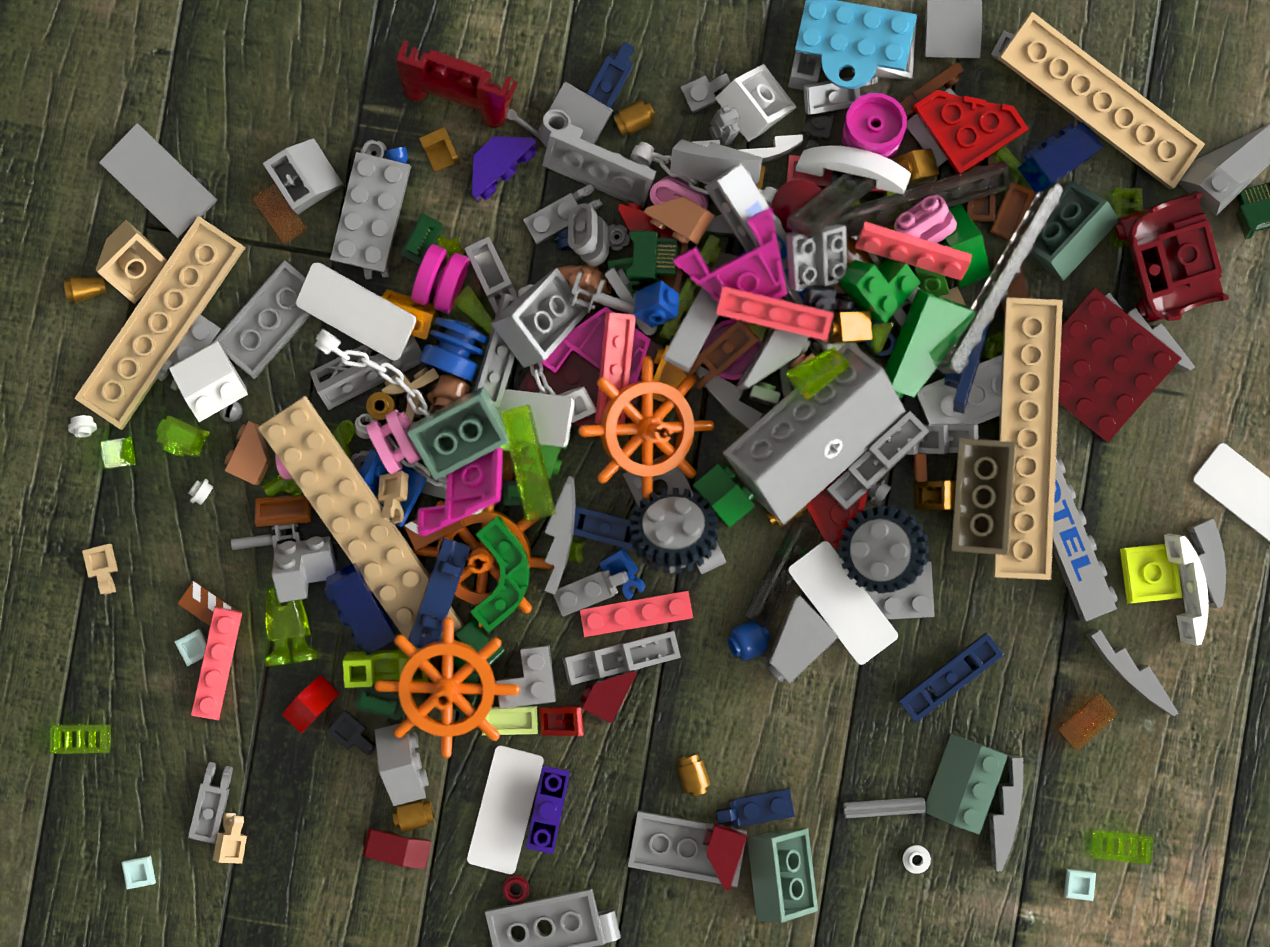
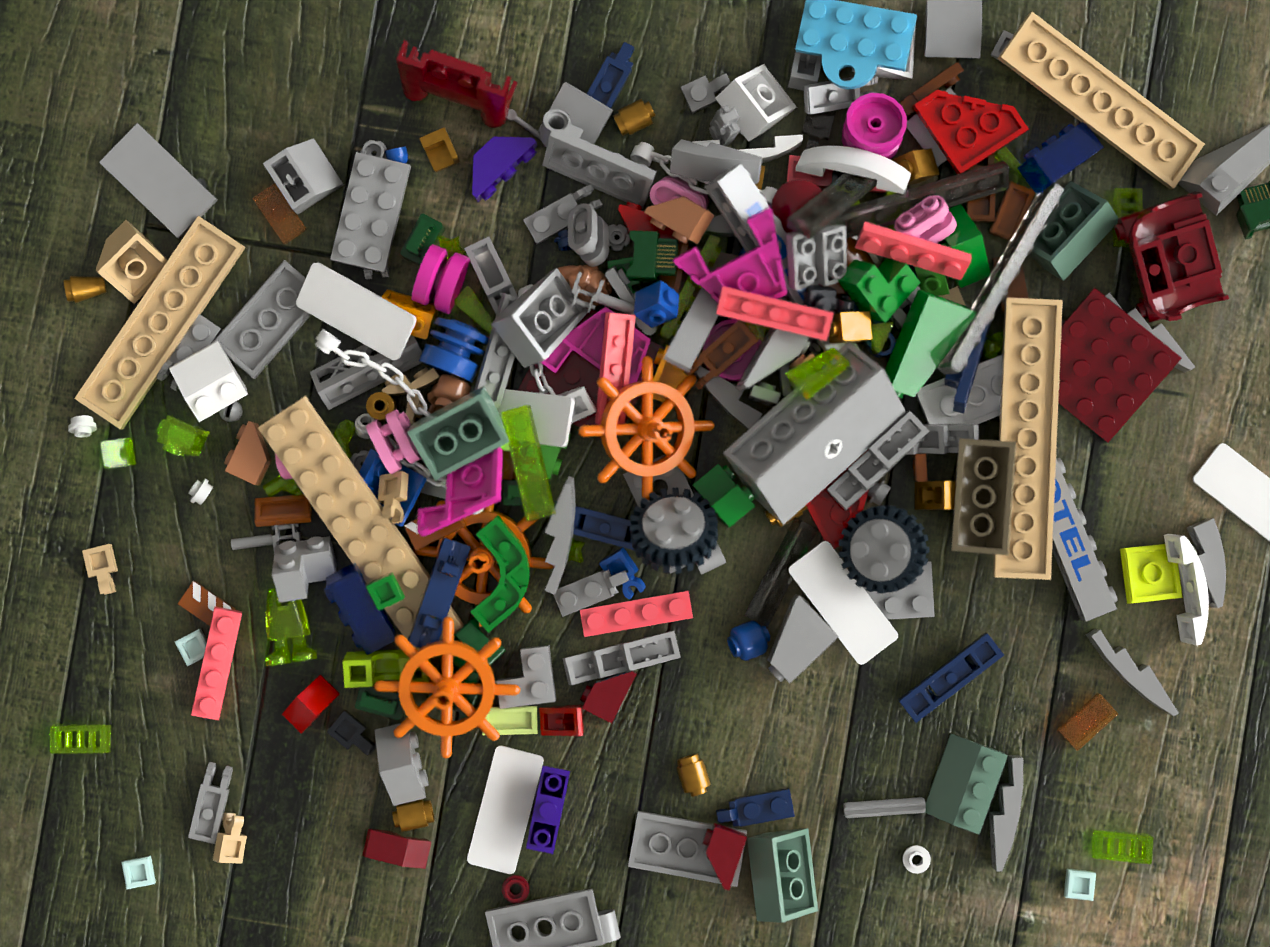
none -> green plate [366,572,405,611]

